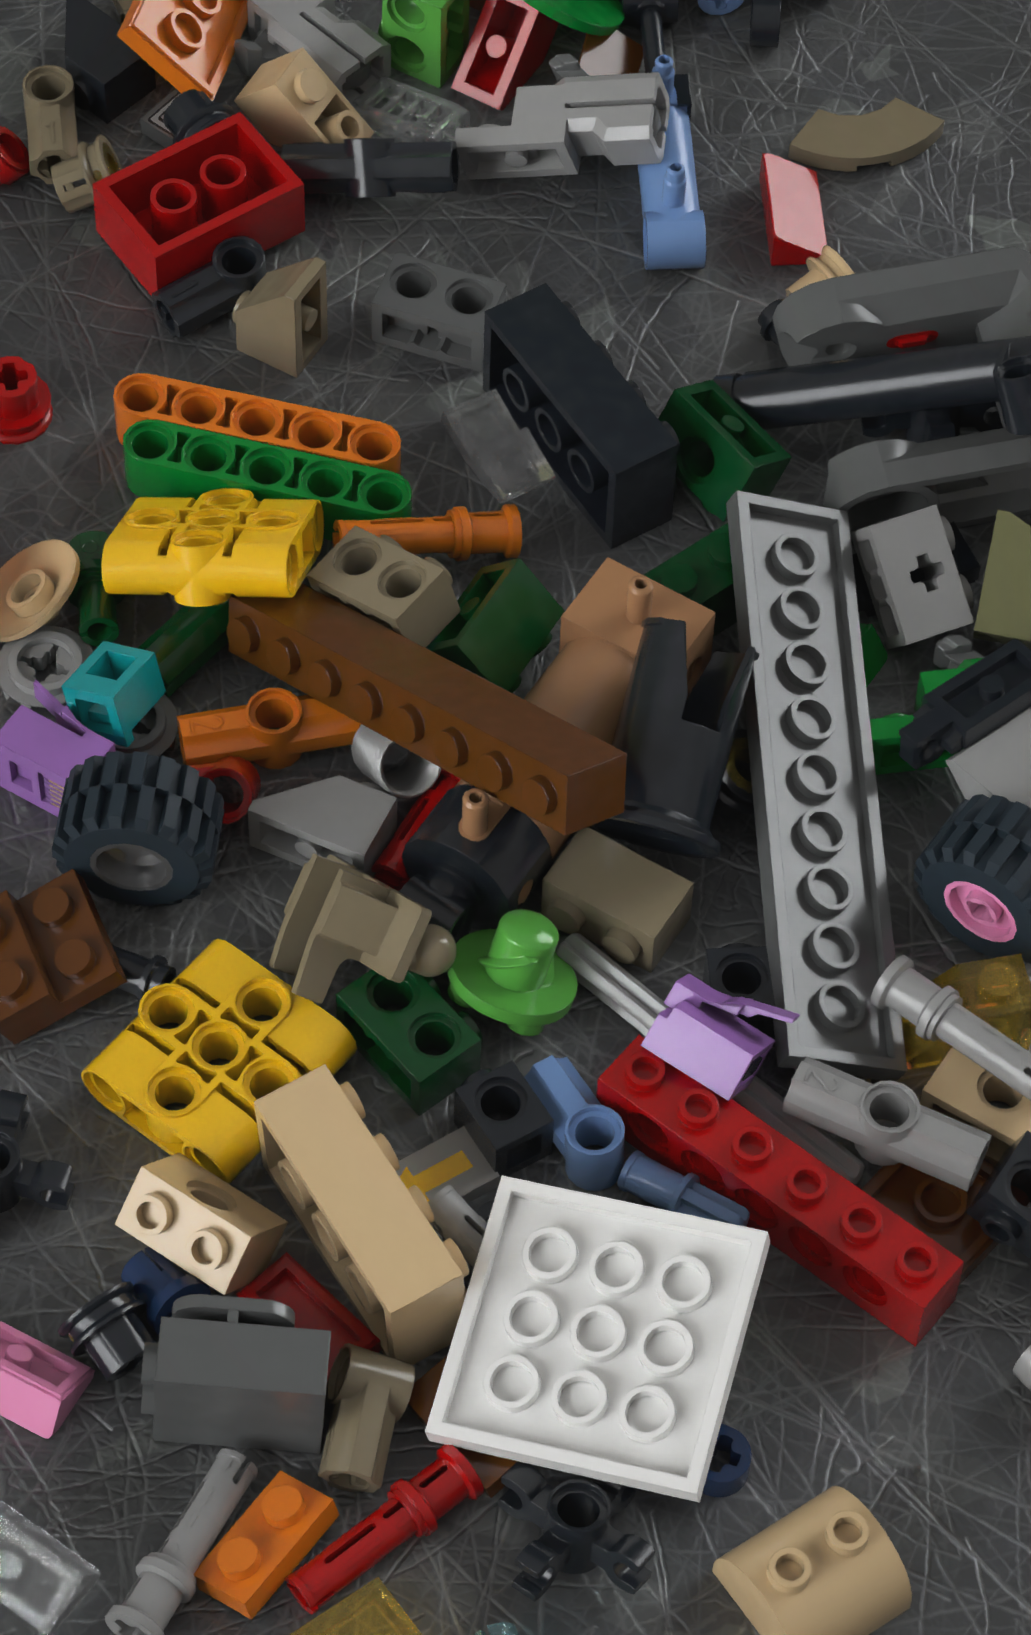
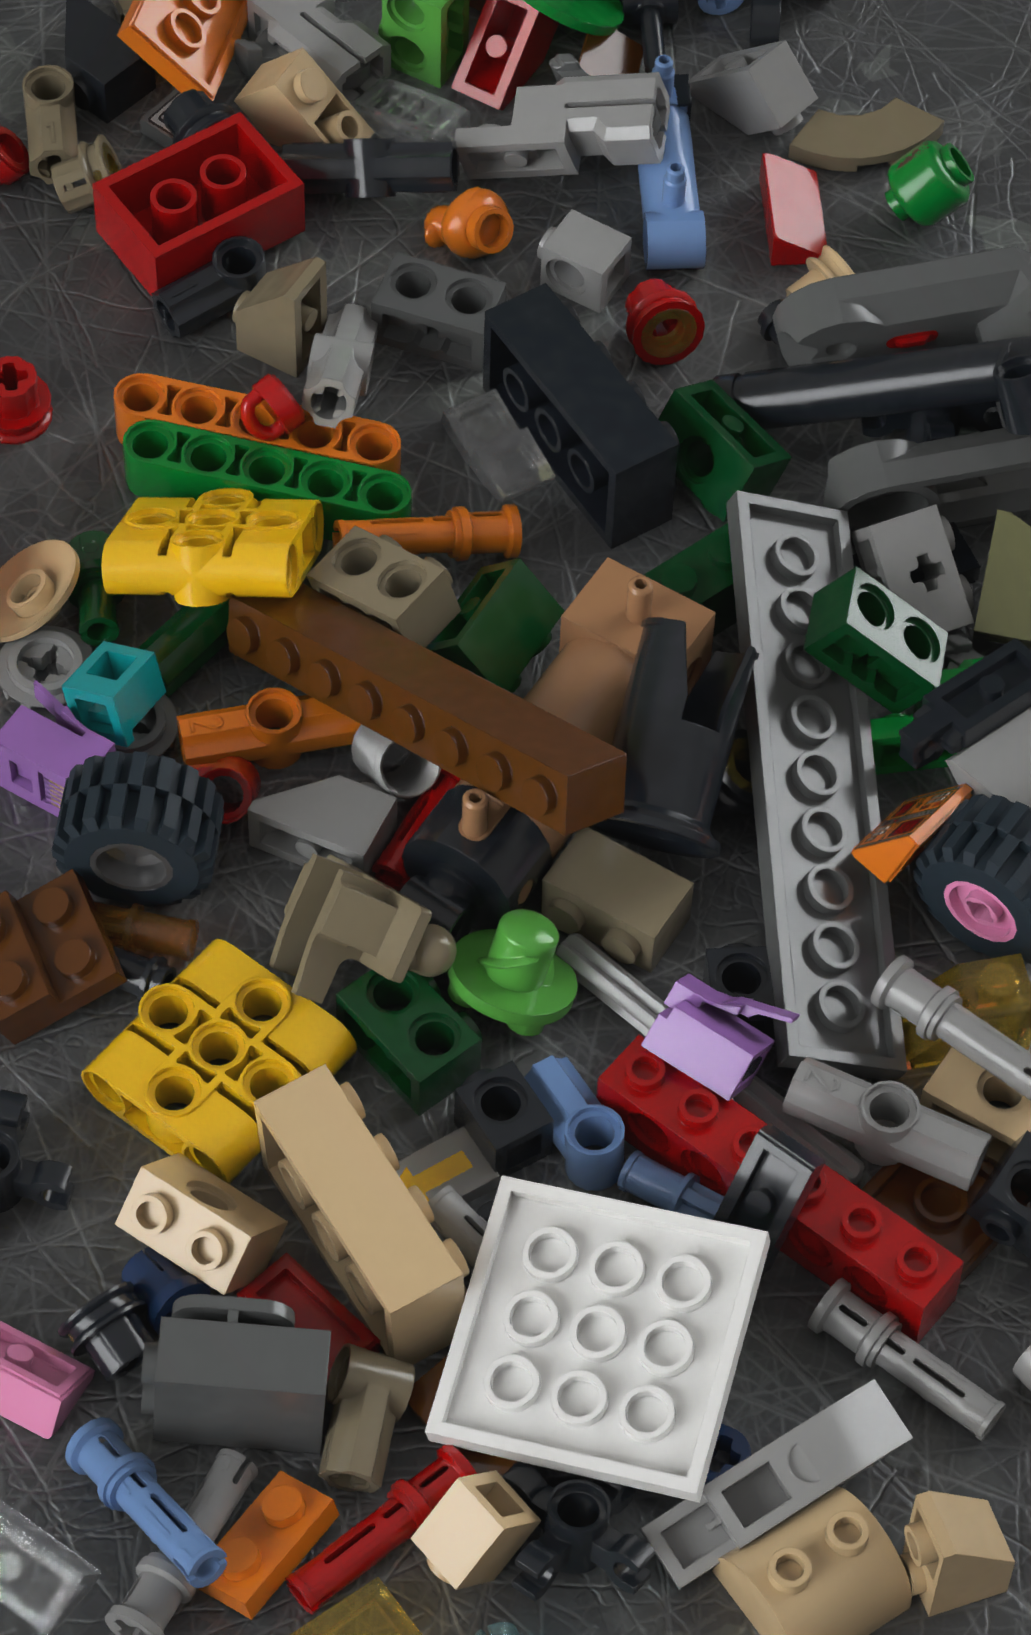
none -> medium blue pin [65,1417,227,1588]
none -> clear orange axle [94,902,199,961]
none -> red tile [240,373,306,441]
none -> light grey piece [302,303,378,428]
none -> tan brick [410,1470,541,1590]
none -> orange animal [424,186,514,259]
none -> light grey brick [537,209,632,313]
none -> red piece [625,279,705,365]
none -> light grey slope [640,1379,913,1590]
none -> light grey slope [689,40,818,136]
none -> black hinge [713,1123,826,1280]
none -> dark green brick [804,566,948,713]
none -> light grey pin [807,1277,1006,1441]
none -> orange slope [851,783,973,884]
none -> green head [885,140,974,227]
none -> tan slope [899,1491,1015,1617]

